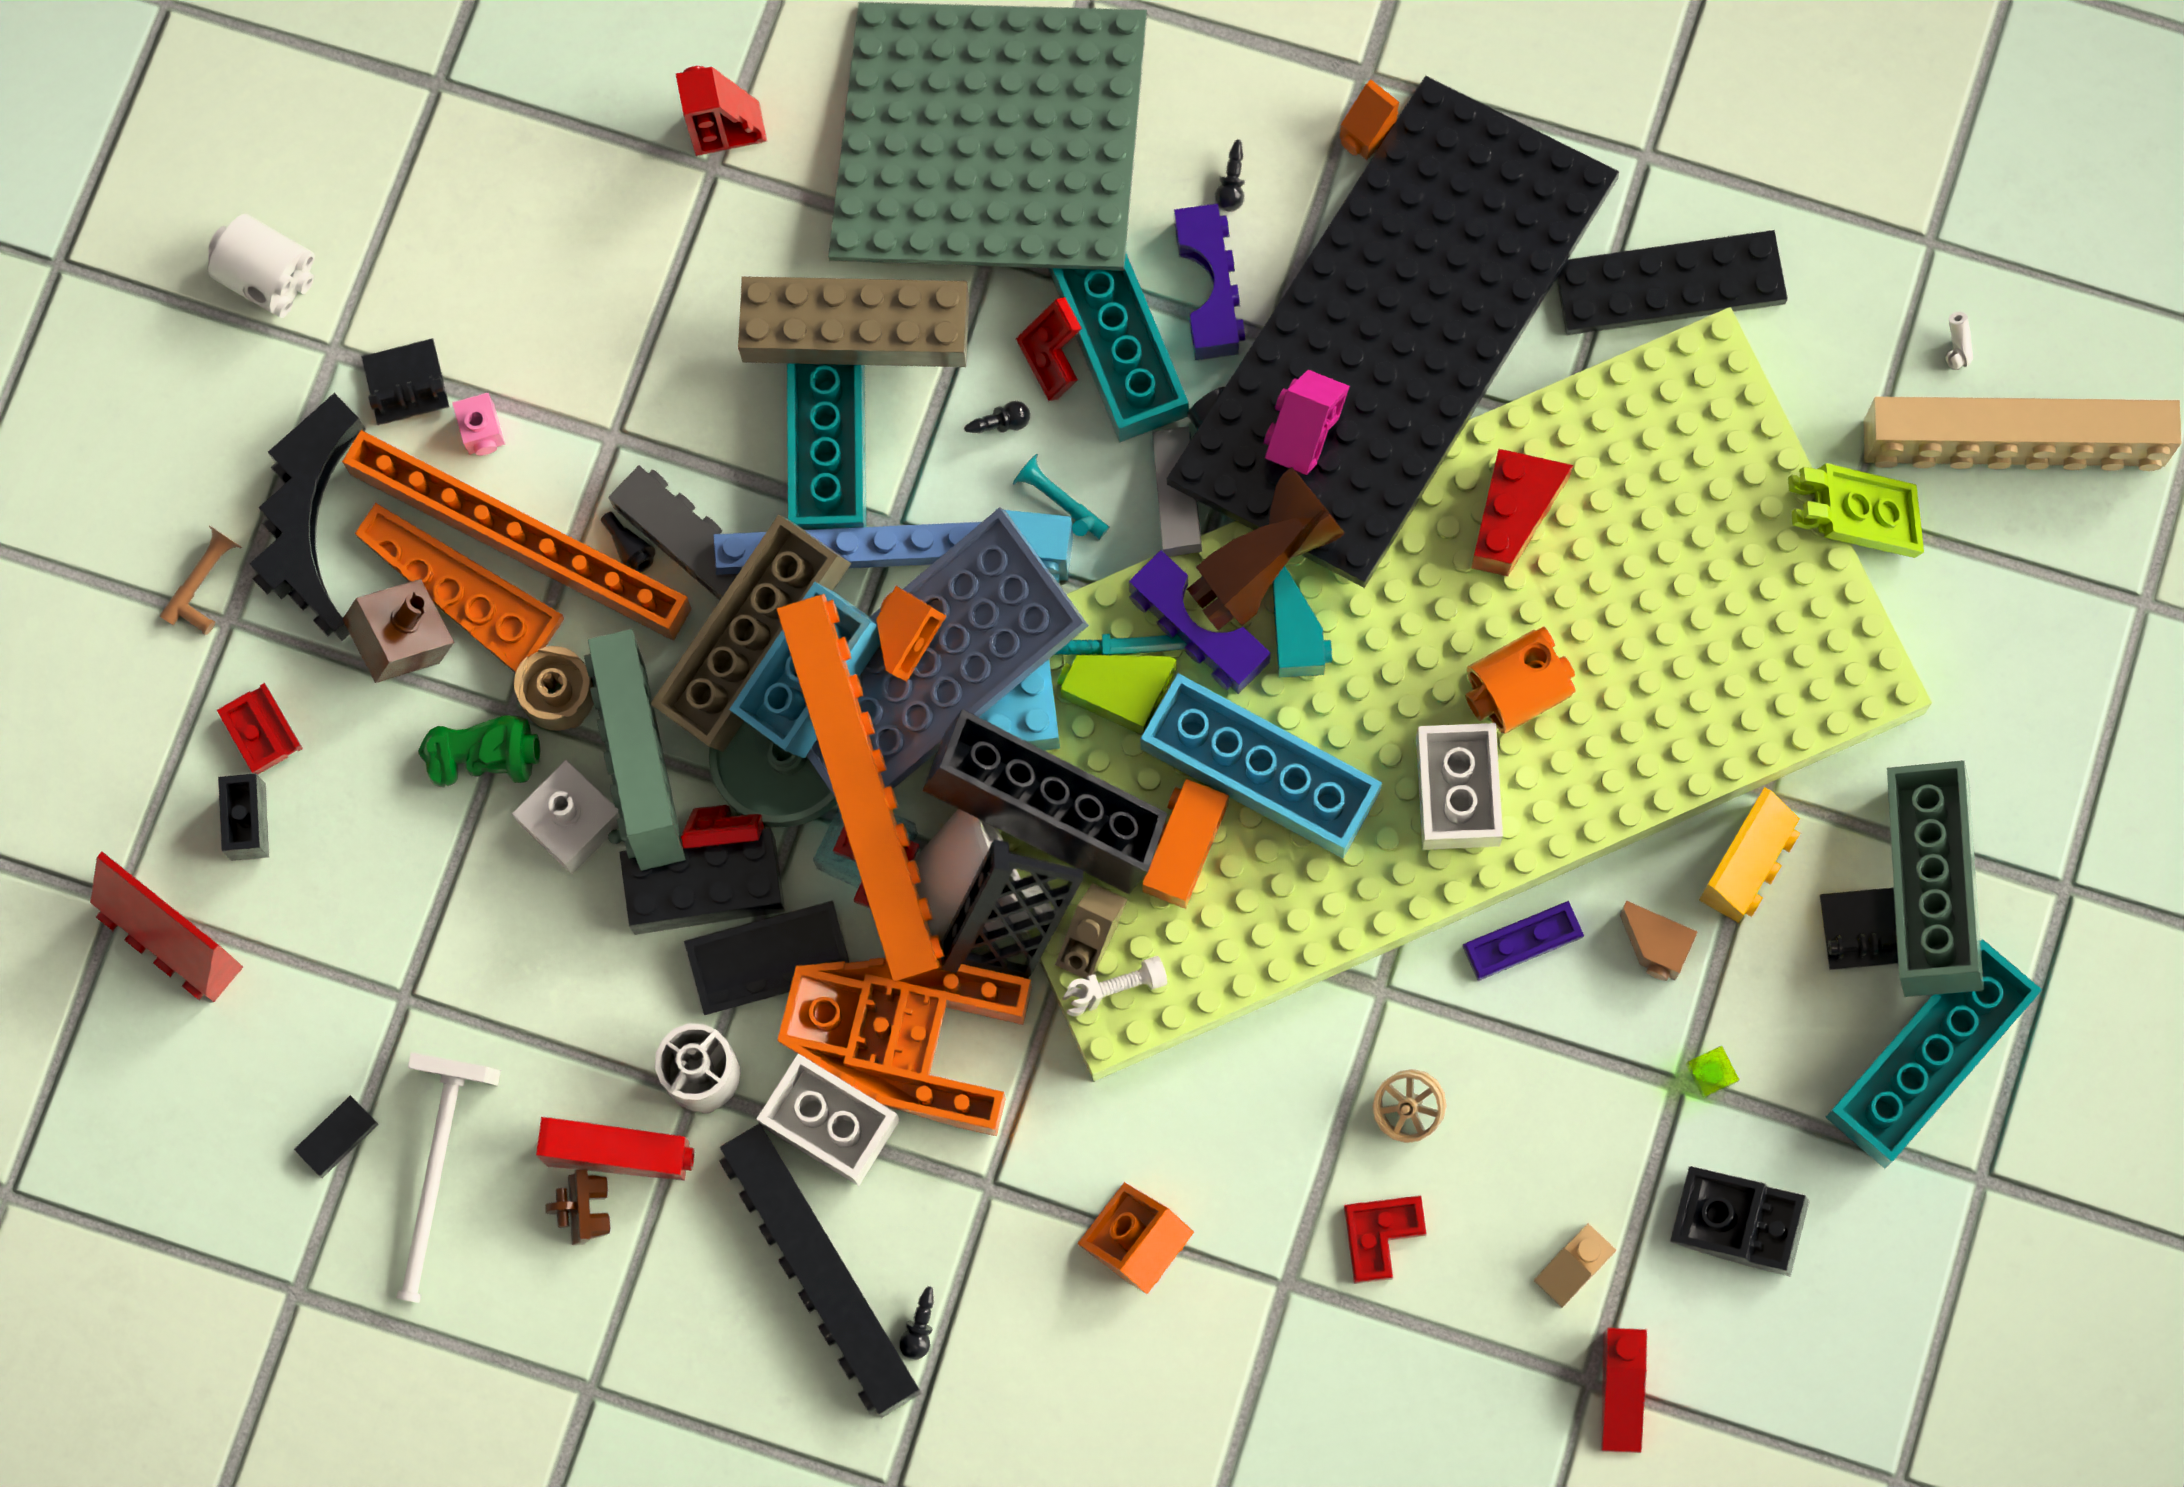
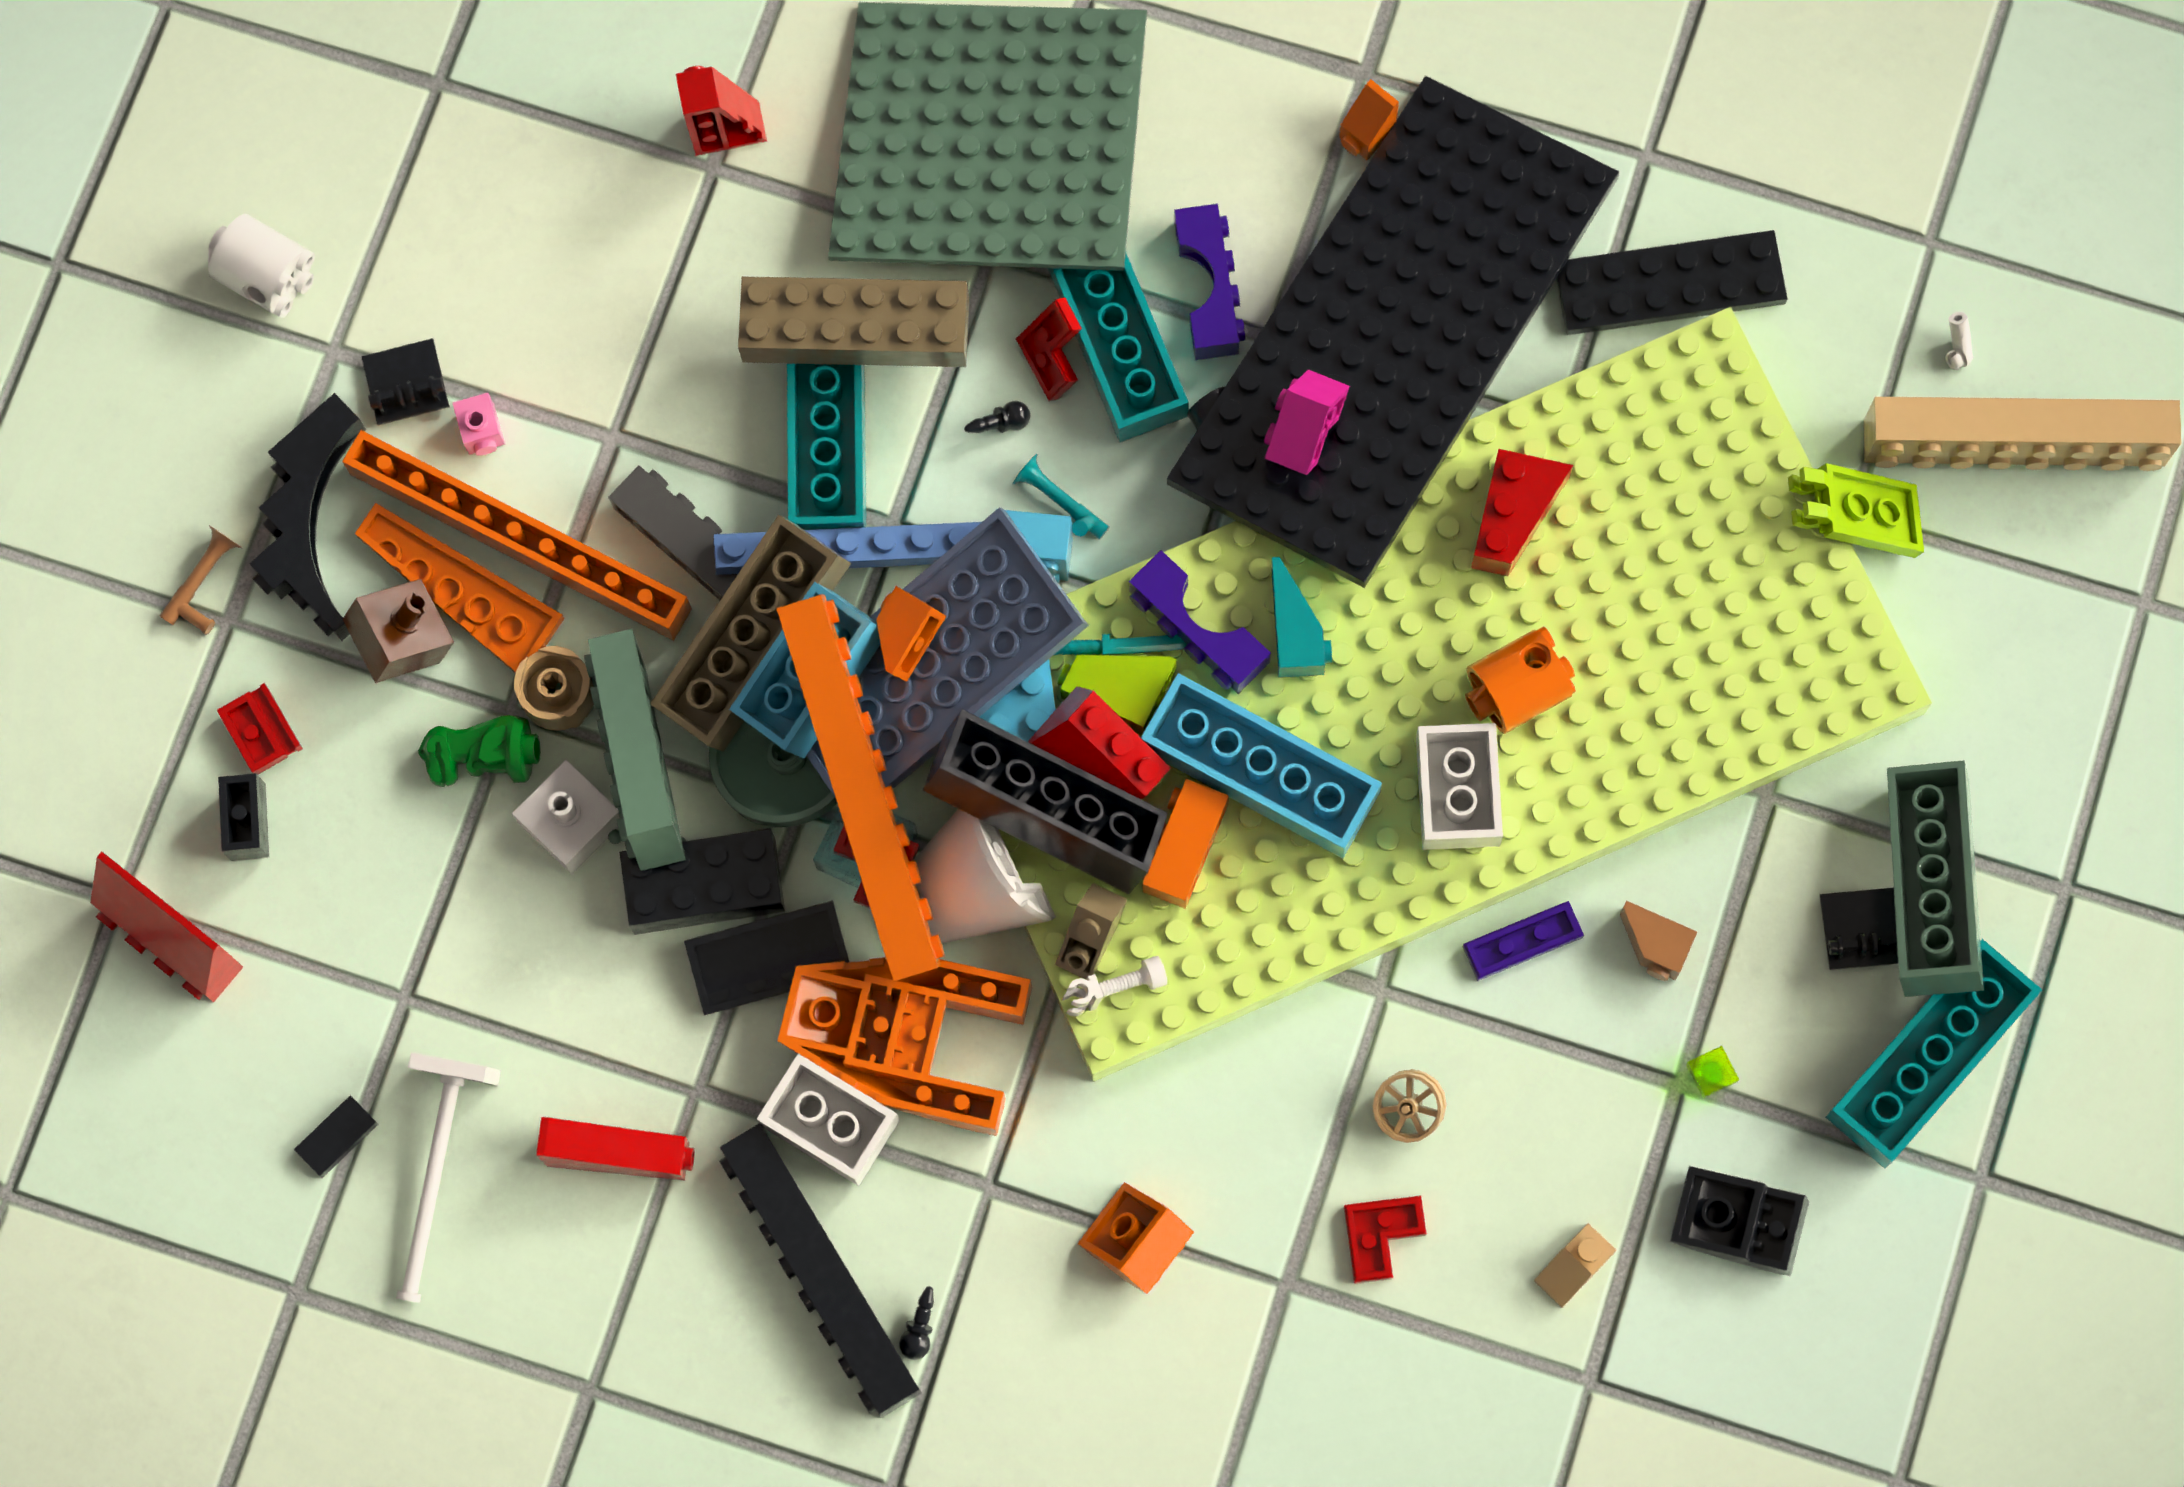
reddish brown hips [545,1169,610,1245] -> none
black cone [601,512,656,573] -> none
white cylinder [655,1024,741,1113] -> none
red tile [681,805,764,849] -> none
black fence [941,840,1083,979] -> none
light grey tile [1152,426,1202,557] -> none
reddish brown hips [1187,467,1345,630] -> none
black bar [1215,139,1245,211] -> none
red slope [1601,1328,1647,1453] -> none
yellow slope [1699,787,1800,923] -> none
none -> red slope [1028,686,1171,799]

